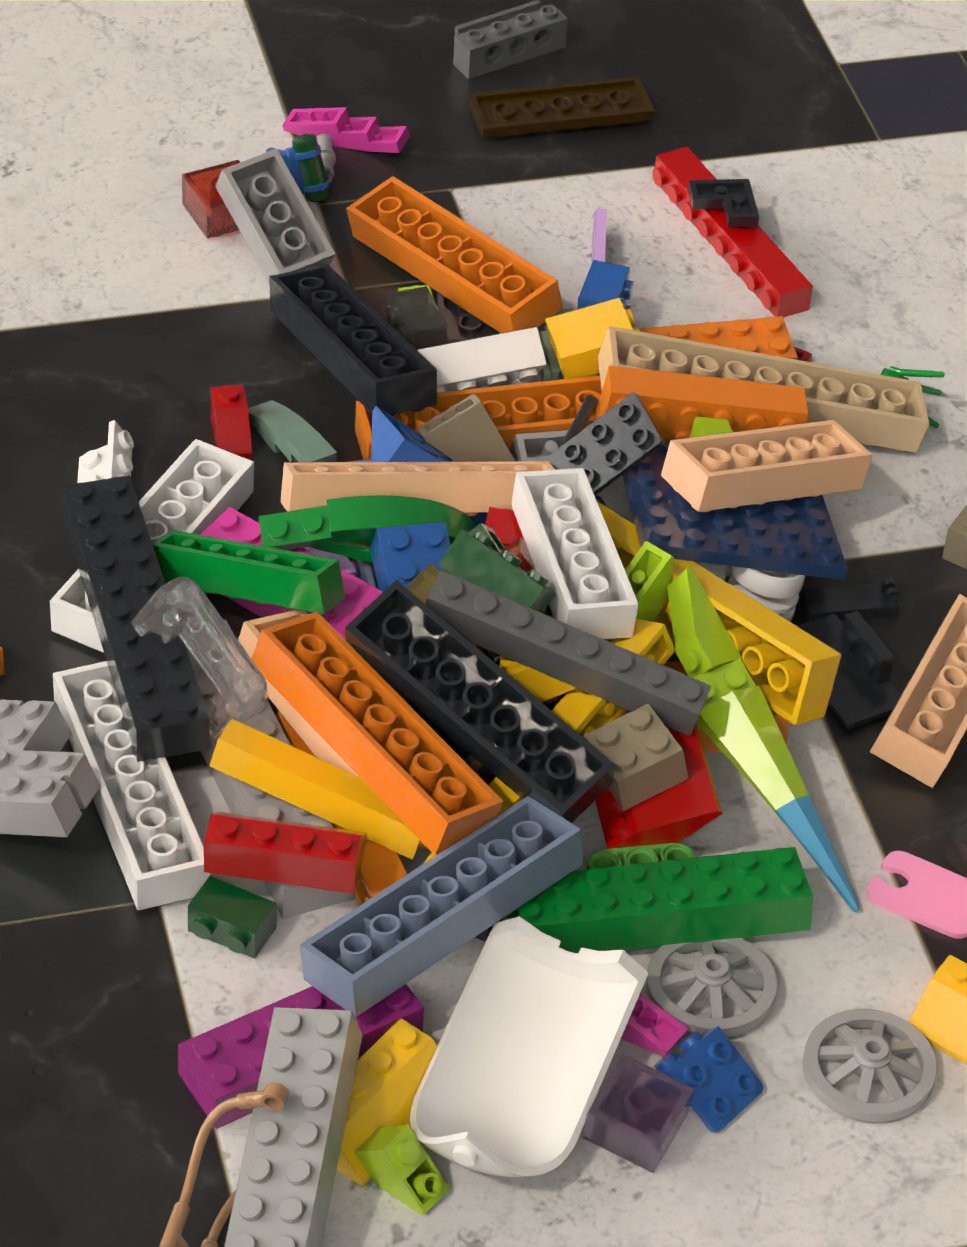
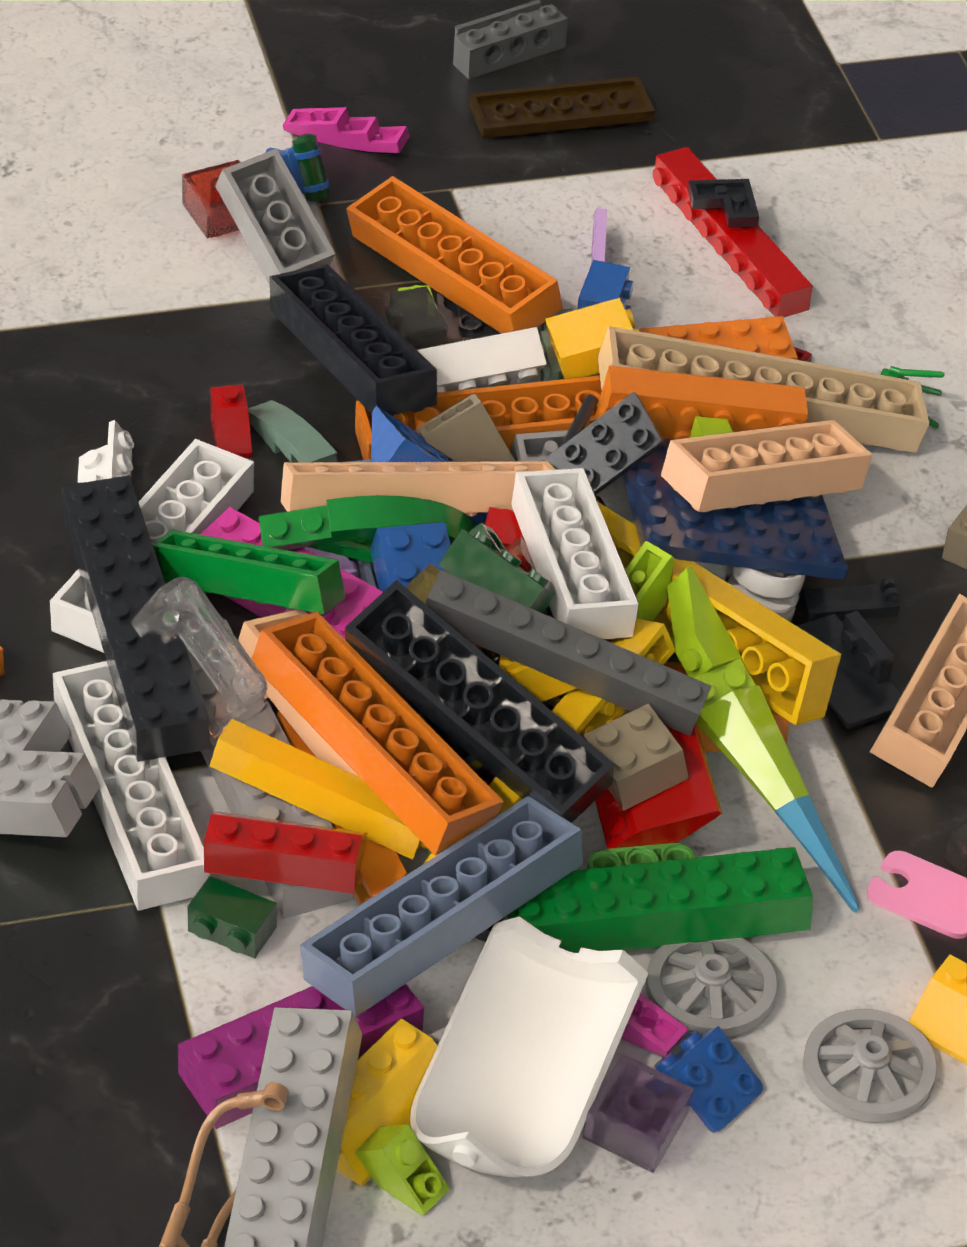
light grey pin [316,134,336,182] -> none

